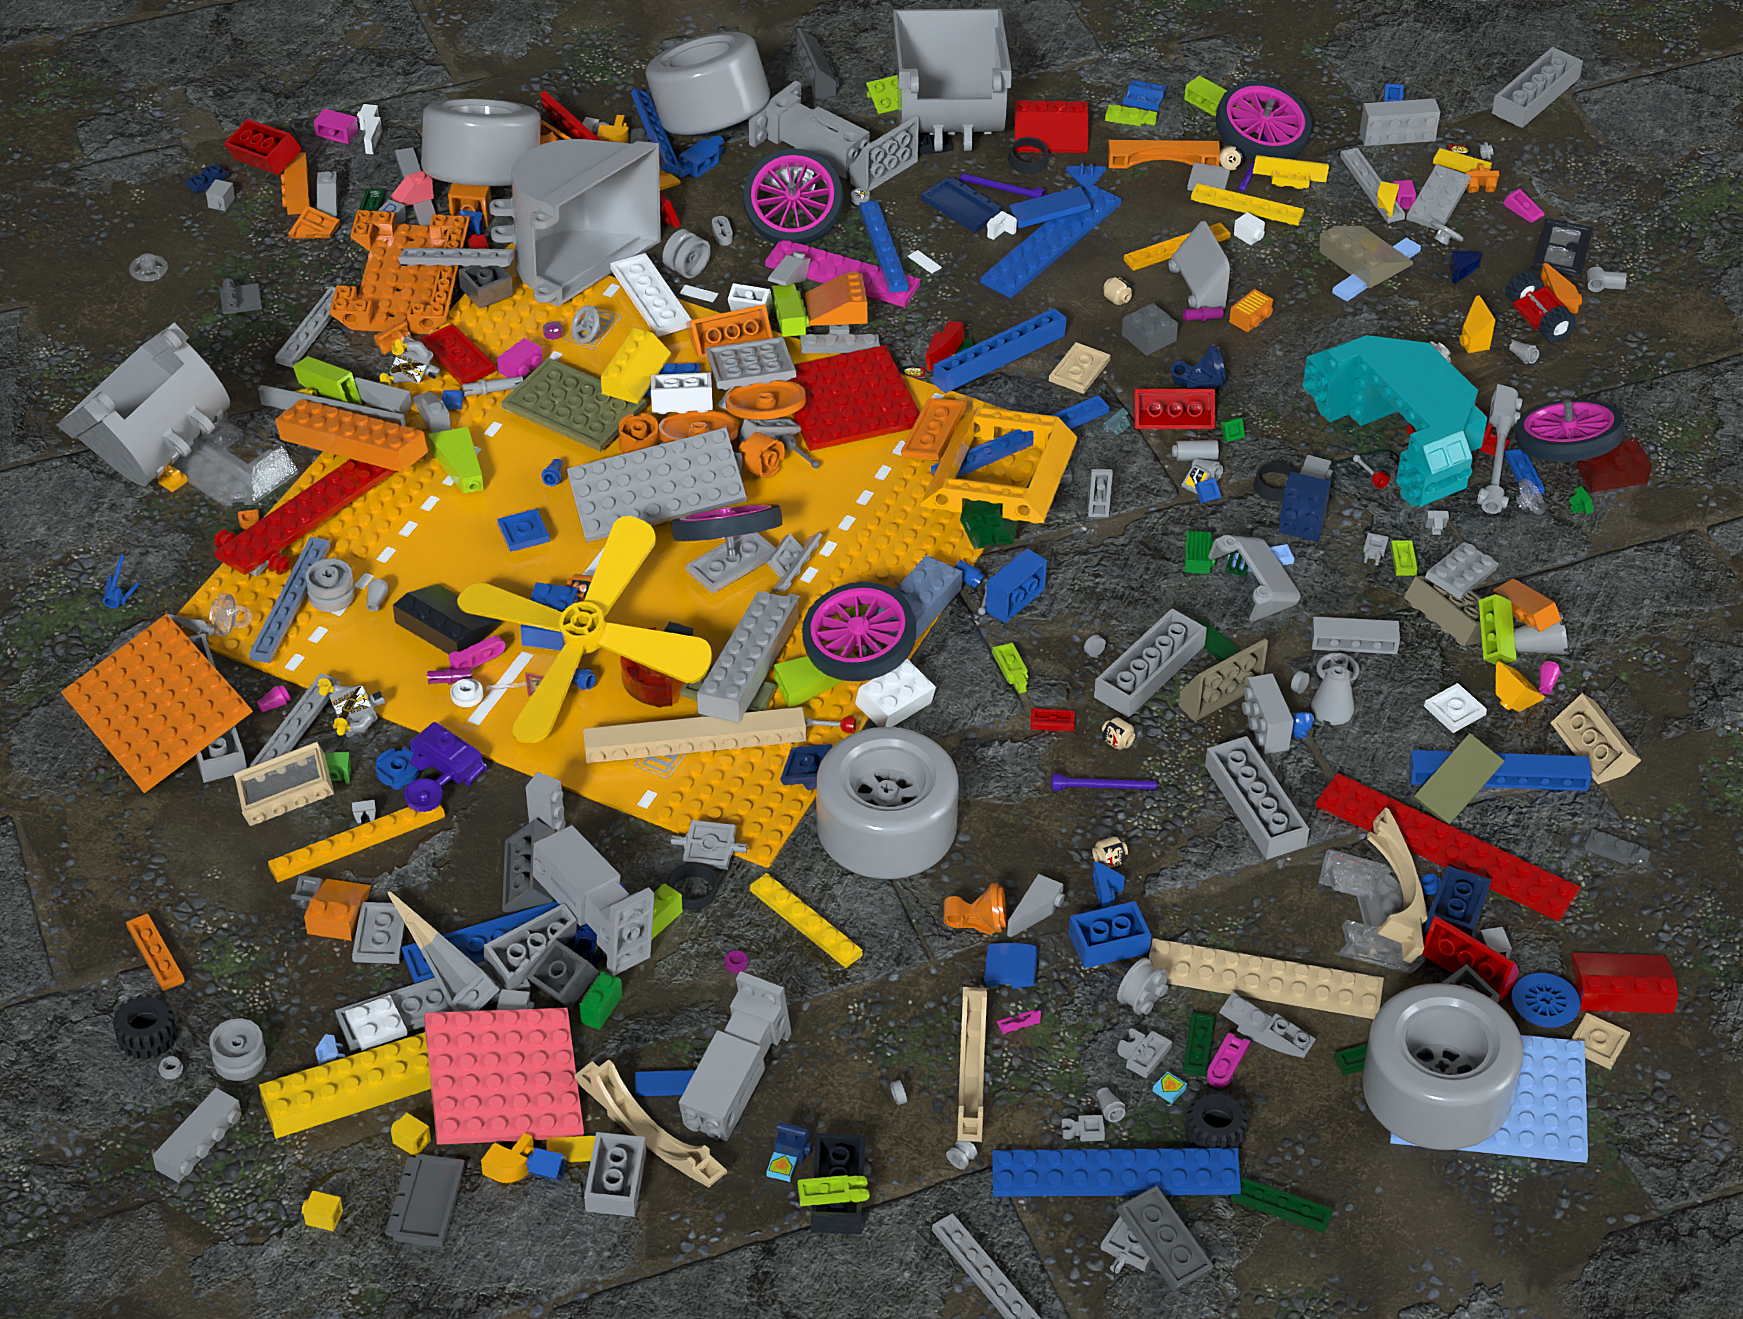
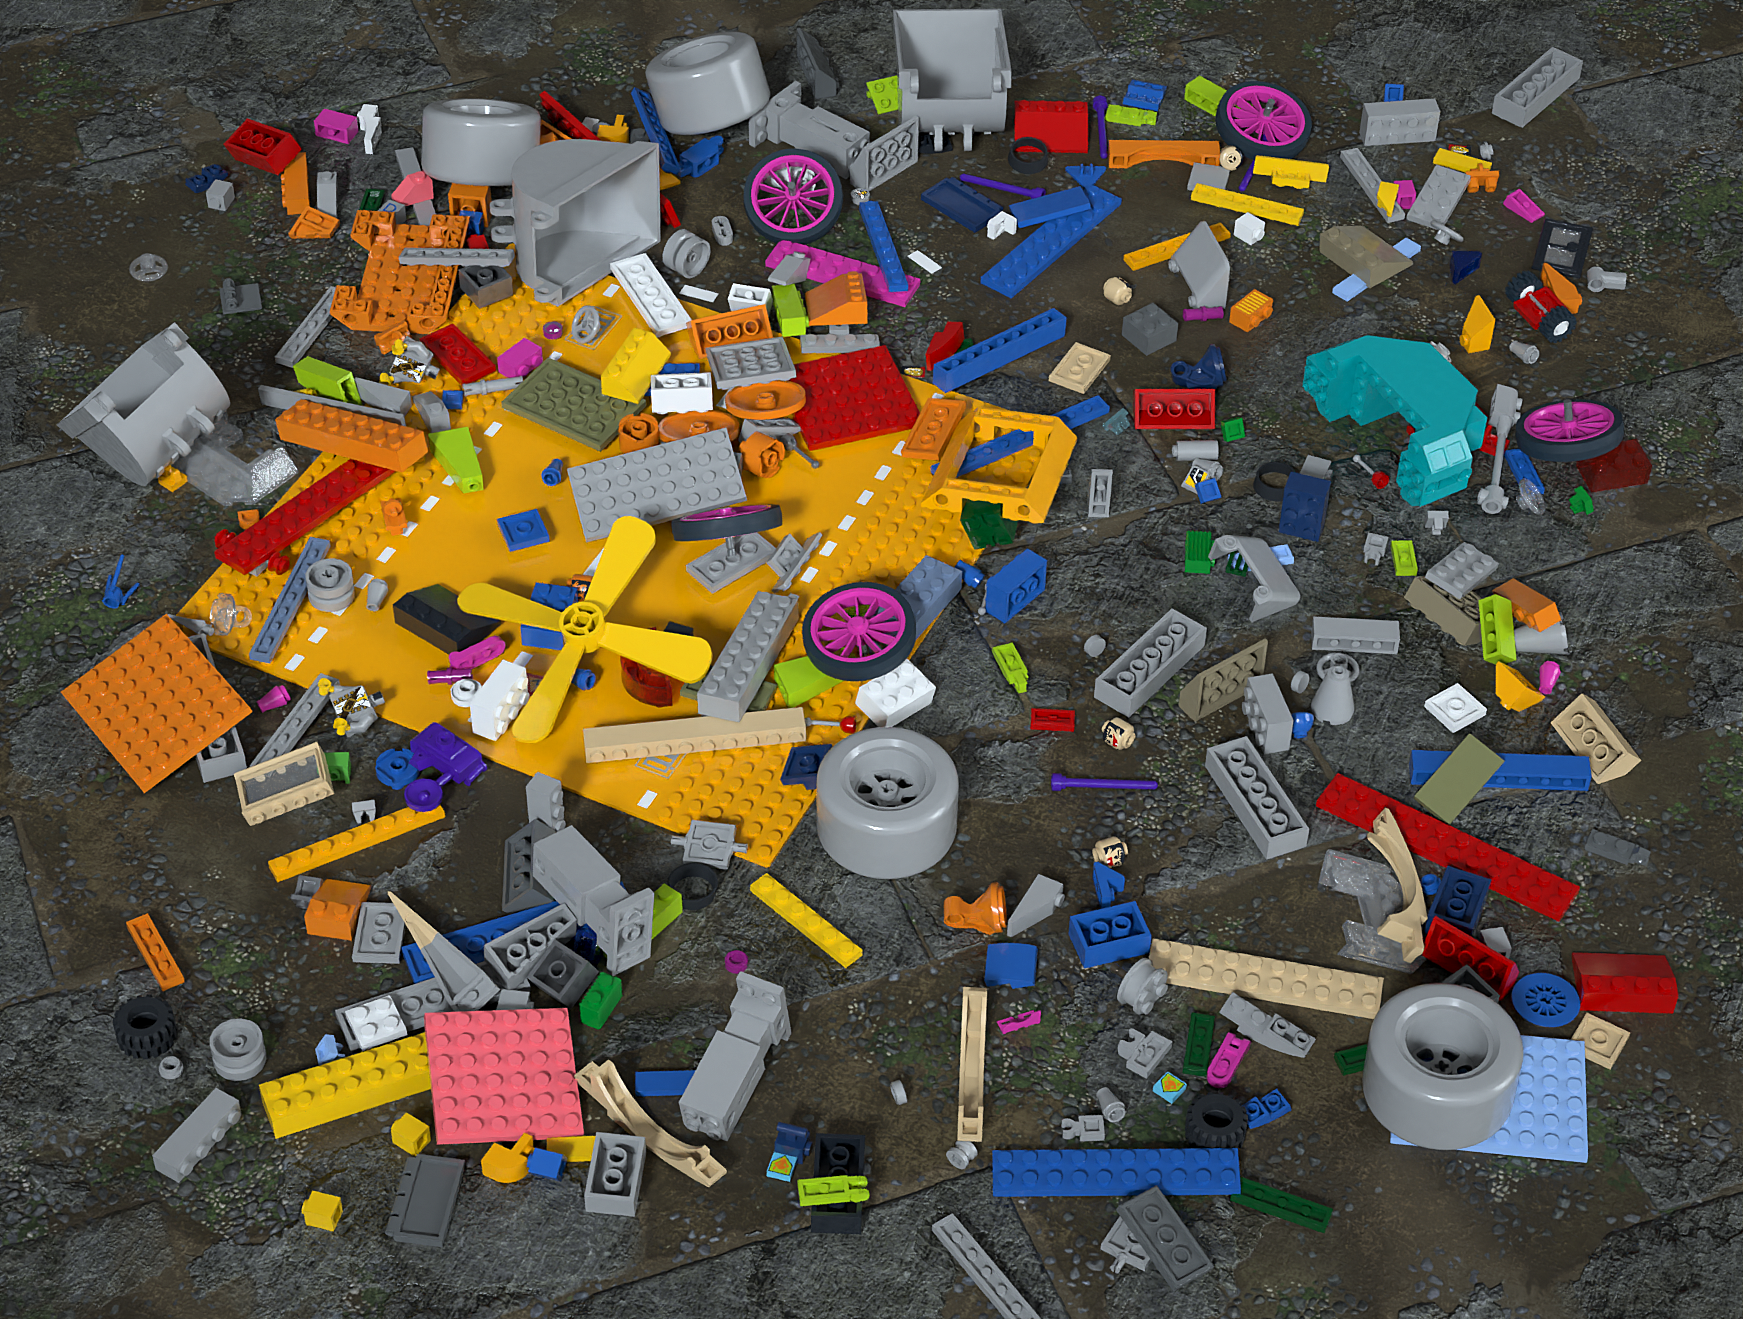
dark green tile [1197,619,1241,662] -> none
none -> orange hips [380,498,407,536]
none -> white brick [470,660,530,741]
none -> dark purple piece [1093,96,1108,159]
none -> blue slope [1242,1089,1291,1129]

